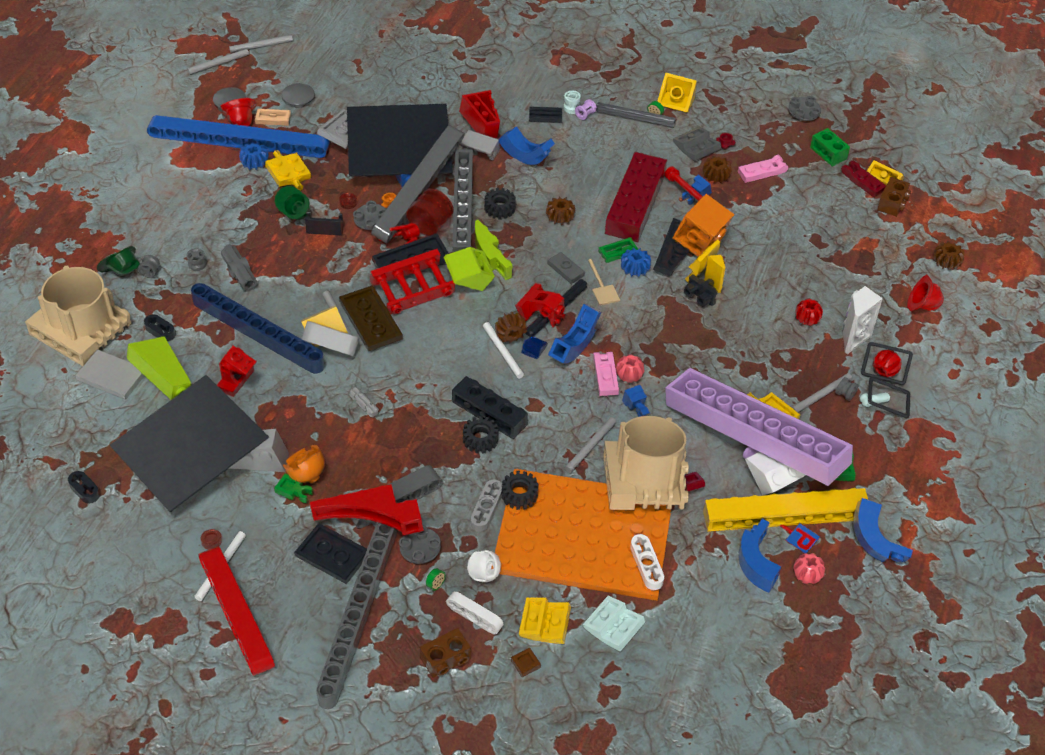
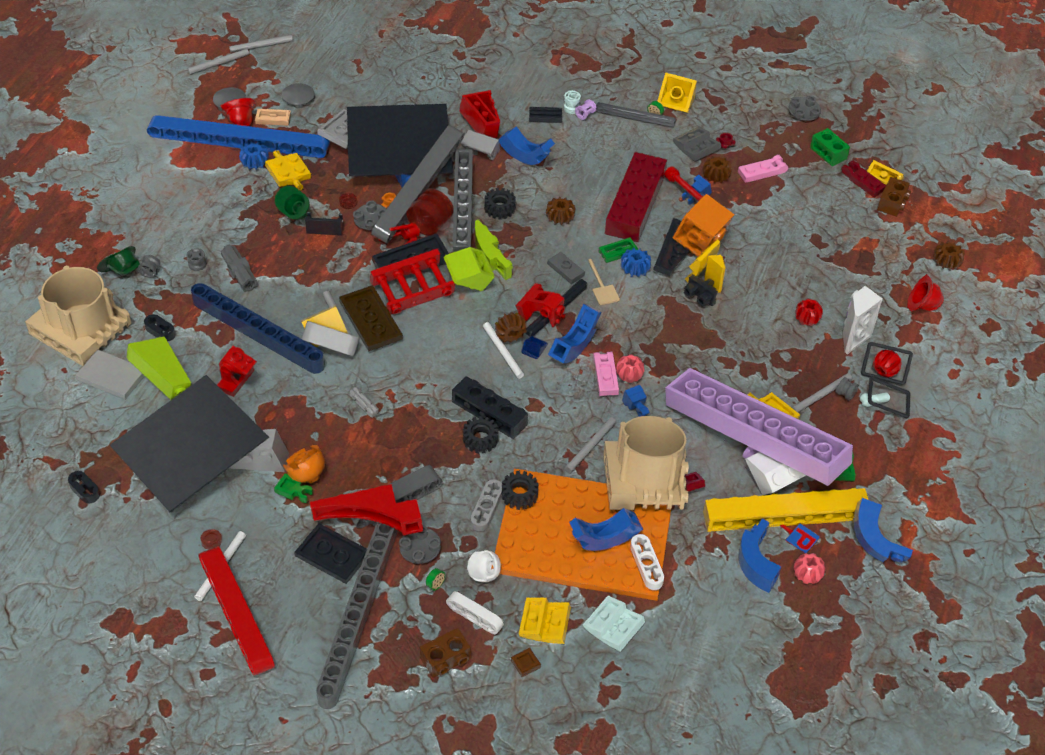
none -> blue arch [569,508,643,551]

